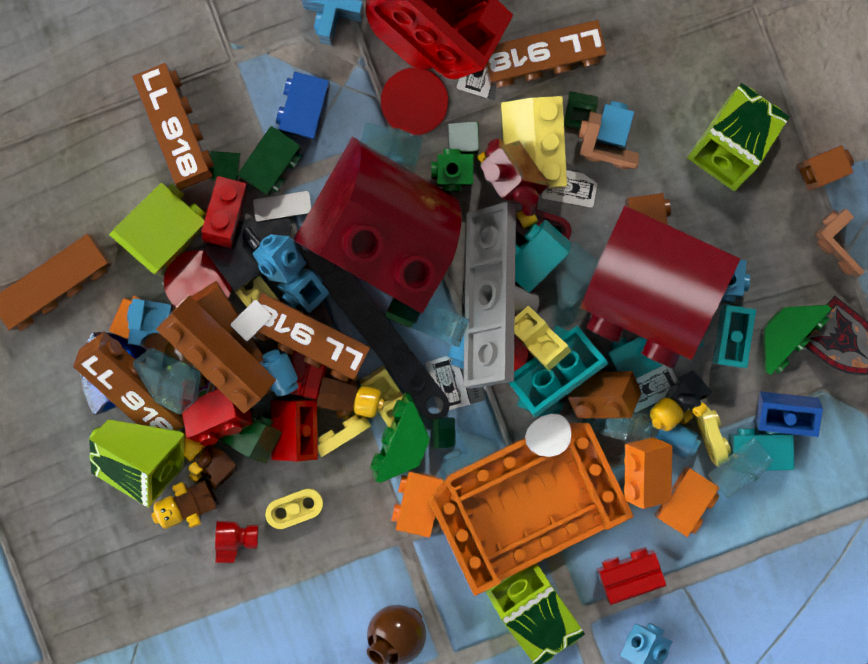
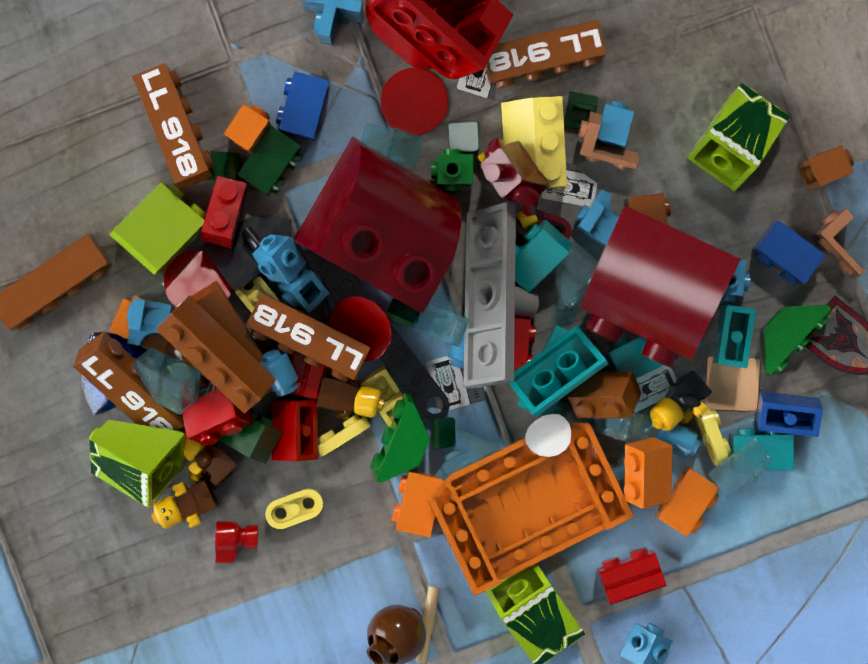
white sticker [231,300,272,341] -> none
white sticker [253,191,311,222] -> none
light yellow slope [514,306,571,371] -> none
none -> orange brick [224,104,272,154]
none -> red sticker [329,297,392,362]
none -> tan piece [415,585,440,664]
none -> dark azure brick [575,189,618,247]
none -> light nougat sticker [706,357,760,411]
none -> blue brick [752,220,826,286]

